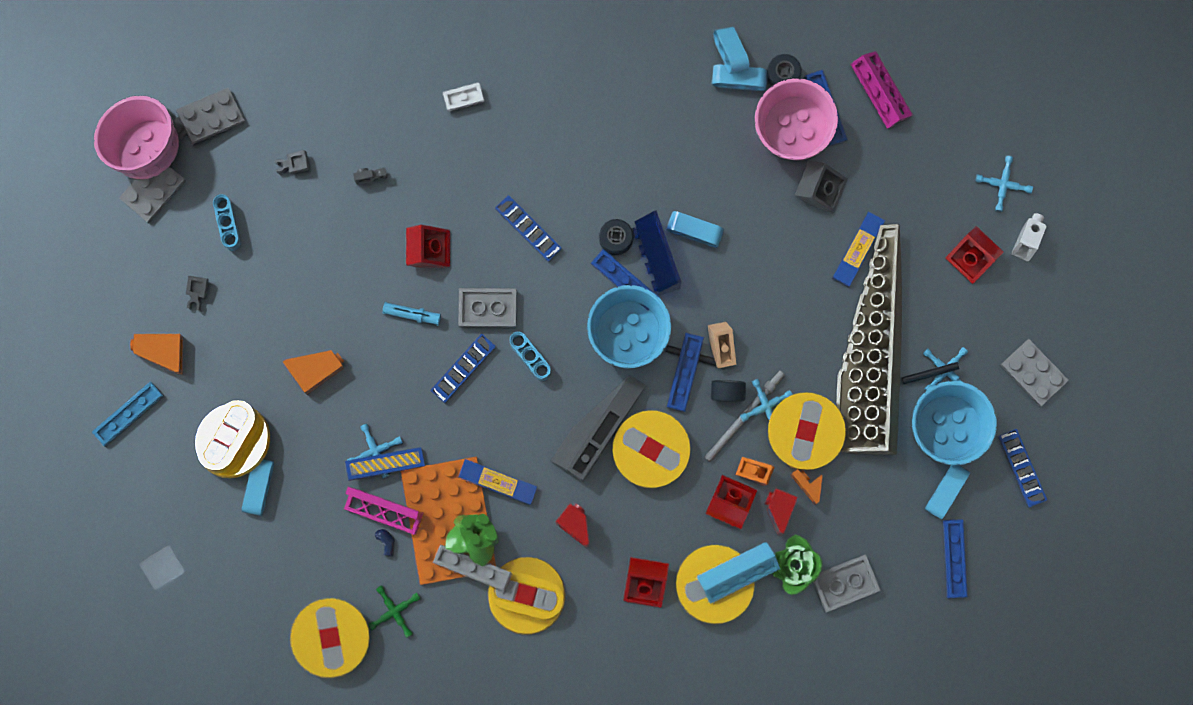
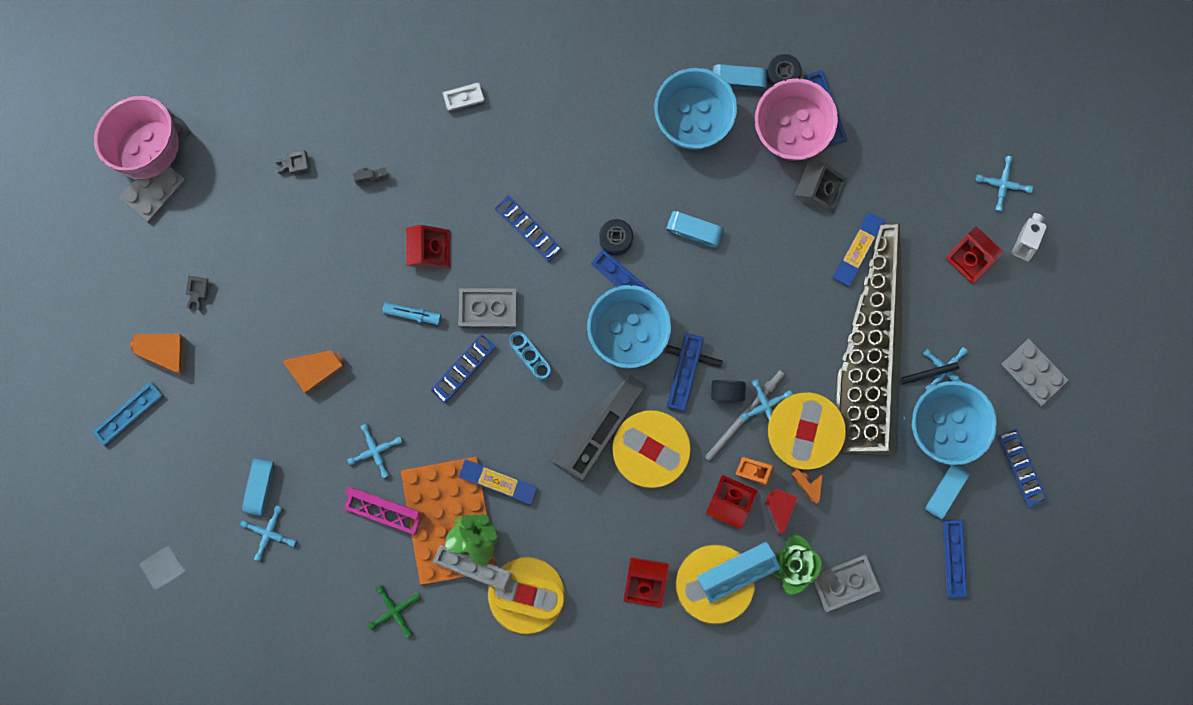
light grey plate [176,88,244,145] -> none
piece [195,401,270,478] -> none
medium azure beam [213,194,241,251] -> none
yellow piece [290,598,369,677] -> none
tile [345,447,425,481] -> none
dark blue arm [375,529,394,556] -> none
red slope [556,503,589,548] -> none
clear blue slope [632,210,682,296] -> none
light nougat slope [708,322,736,368] -> none
medium azure beam [714,27,749,73] -> none
dark pink fence [851,51,913,129] -> none
none -> medium azure piece [240,506,296,562]
none -> medium azure piece [654,68,737,150]

